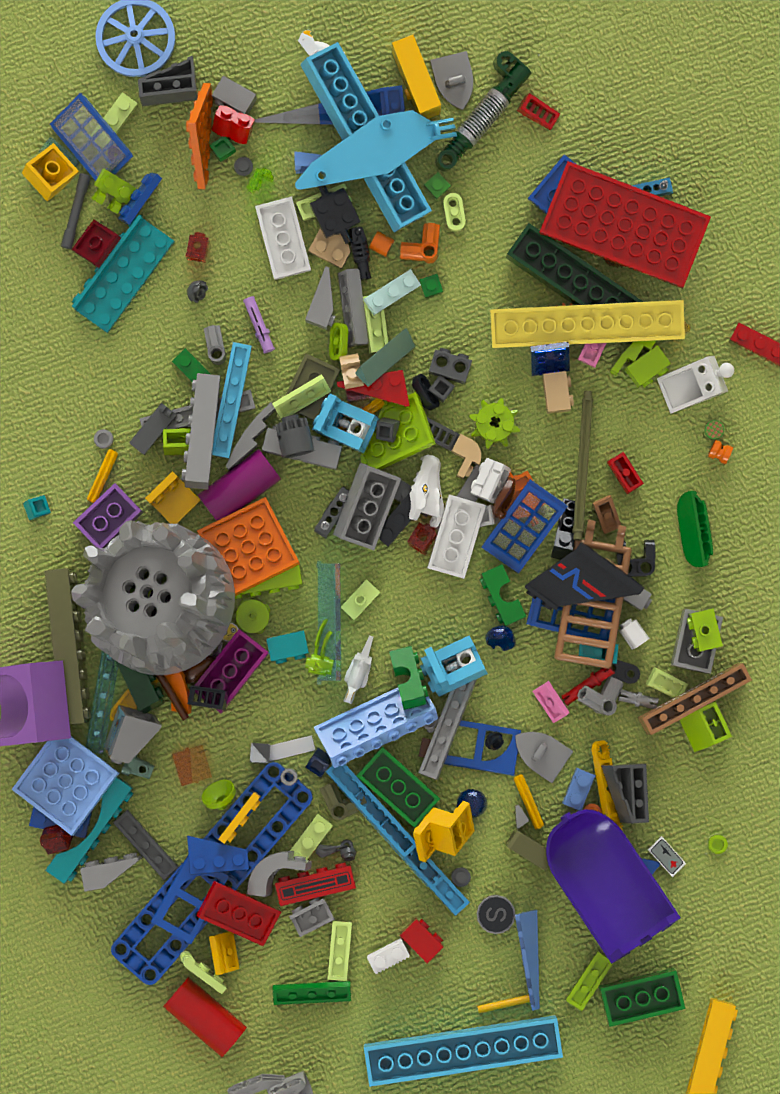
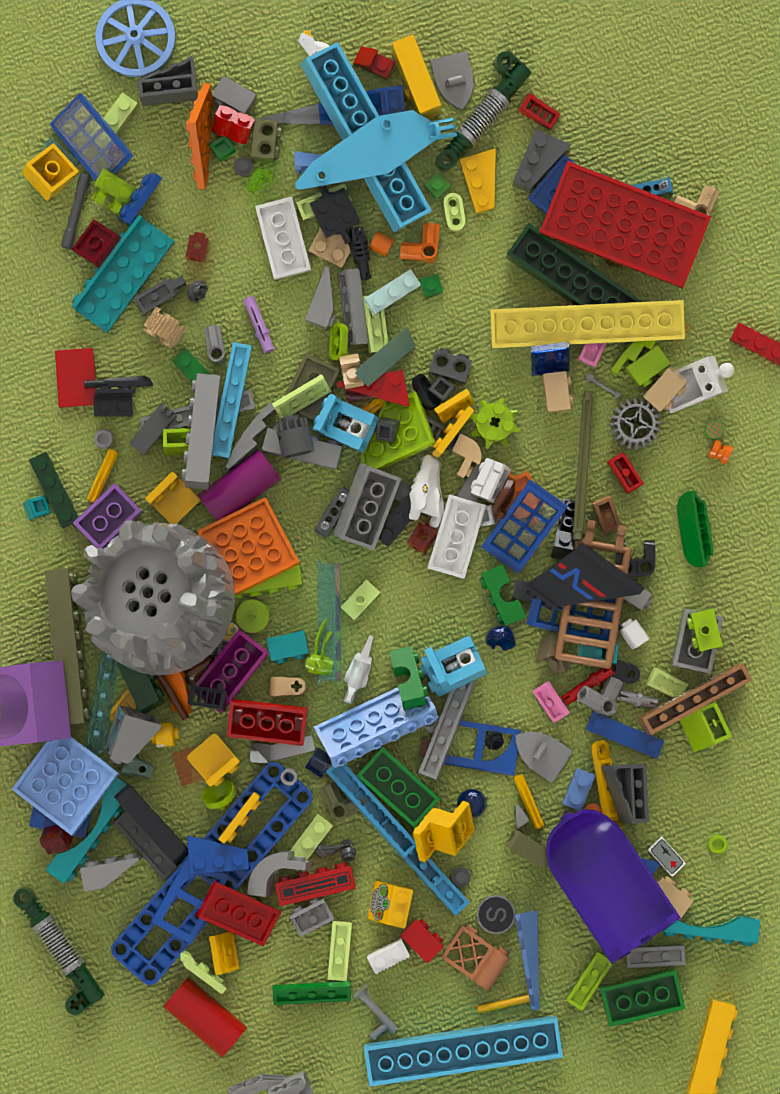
none -> dark green piece [13,887,105,1015]
none -> dark green plate [29,452,79,529]
none -> red tile [55,348,96,408]
none -> black piece [84,376,153,388]
none -> black bracket [93,386,136,417]
none -> black beam [114,783,188,865]
none -> dark grey hinge [134,276,186,315]
none -> tan brick [143,307,188,349]
none -> yellow head [151,722,179,748]
none -> yellow bracket [187,734,240,787]
none -> red brick [227,699,308,746]
none -> olive brick [251,119,282,163]
none -> tan piece [270,677,307,696]
none -> light grey piece [352,984,398,1041]
none -> red slope [353,46,395,80]
none -> yellow slope [367,880,413,928]
none -> yellow plate [432,406,475,459]
none -> yellow plate [434,389,475,424]
none -> nougat piece [441,925,511,991]
none -> yellow wing [459,148,496,214]
none -> dark grey wedge [512,129,571,193]
none -> dark grey slope [512,579,531,602]
none -> dark tan slope [536,633,571,675]
none -> light grey hinge [586,374,621,399]
none -> blue plate [586,712,664,759]
none -> light grey gear [609,398,662,450]
none -> light grey plate [626,945,686,968]
none -> tan brick [643,367,688,412]
none -> tan brick [657,876,694,920]
none -> teal arch [663,916,761,946]
none -> tan piece [674,185,720,215]

